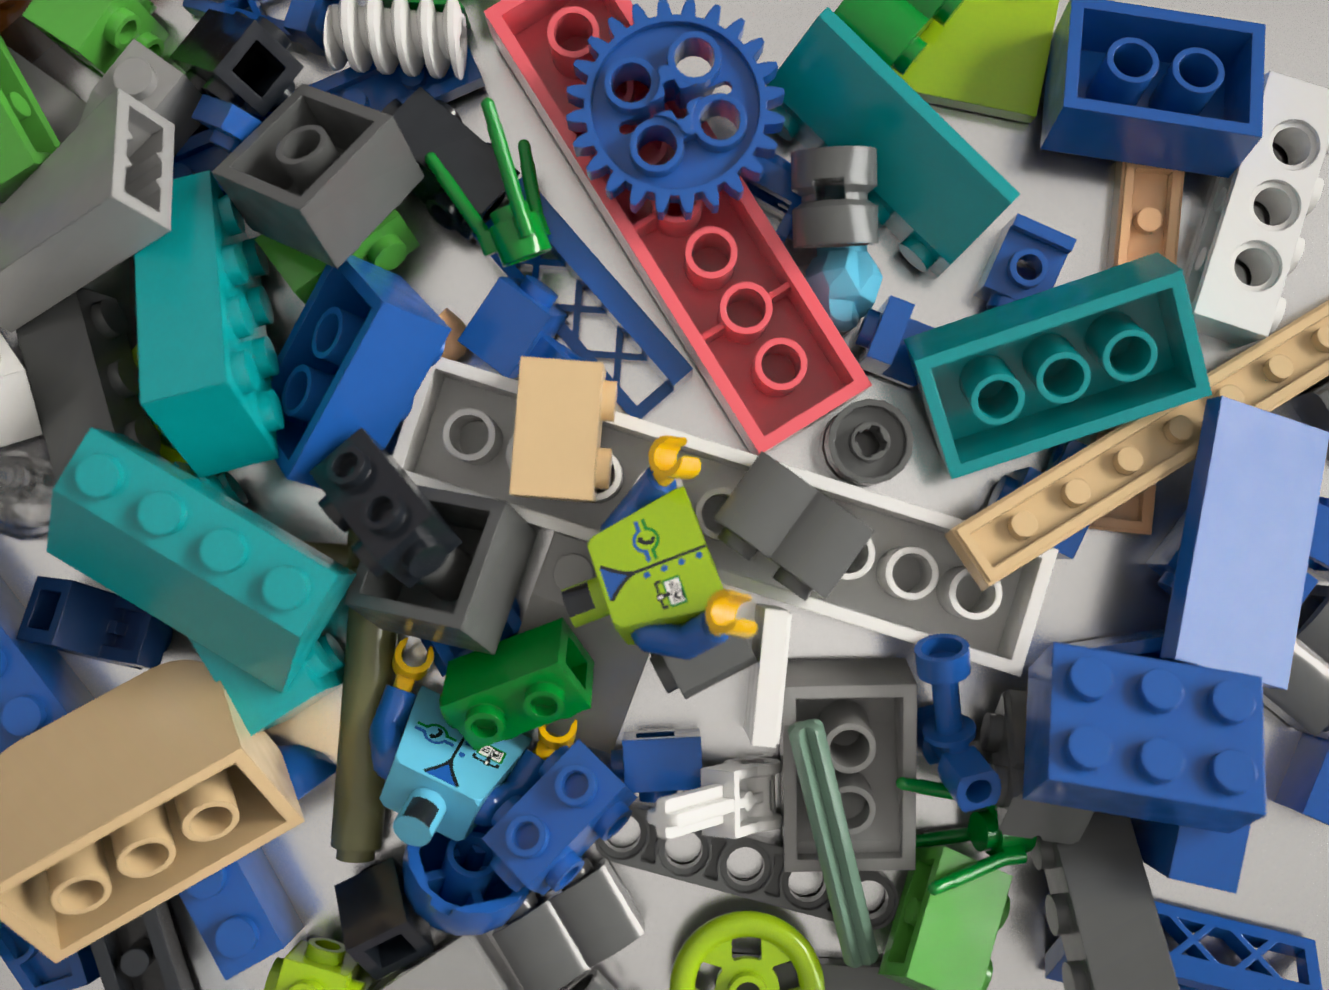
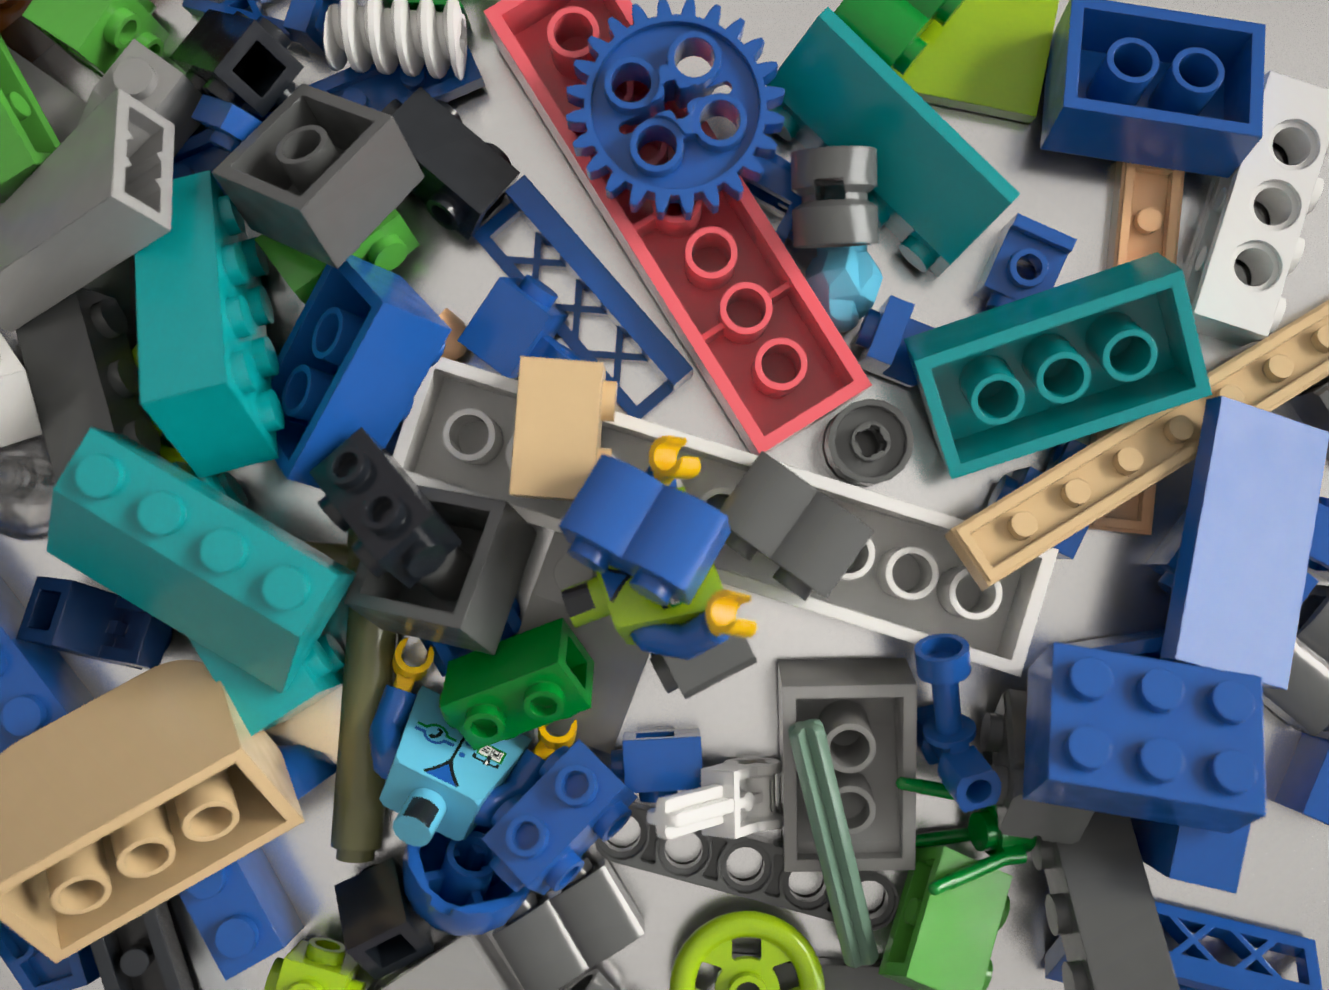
green plant [424,97,552,267] -> none
white tile [744,604,792,748] -> none
none -> blue brick [559,454,731,606]

